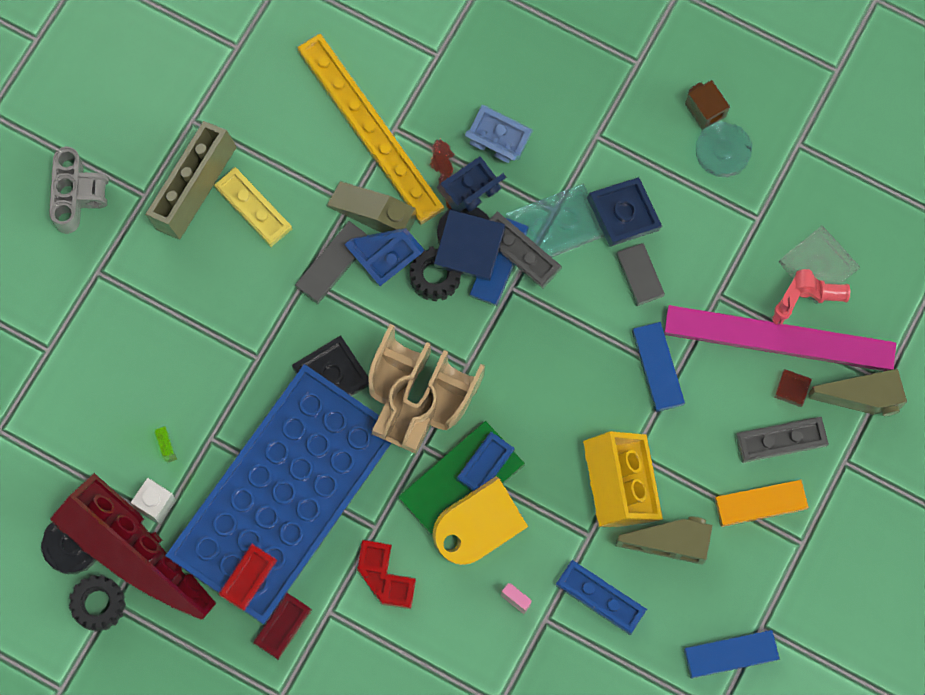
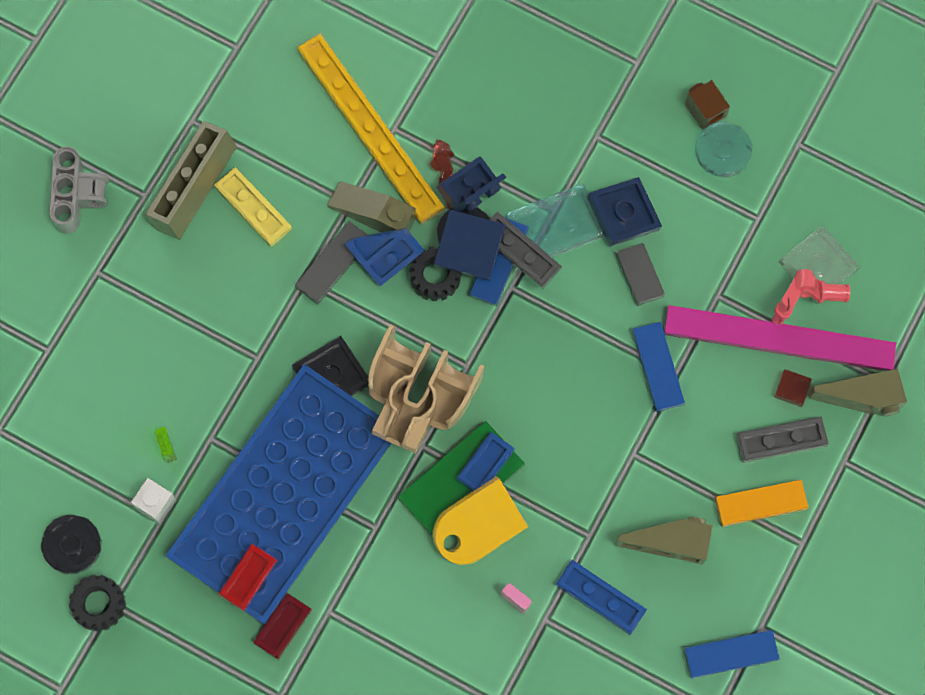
dark red wedge [50,473,216,620] -> none
red tile [357,540,416,609] -> none
medium blue bracket [465,105,533,163] -> none
yellow slope [583,431,663,527] -> none

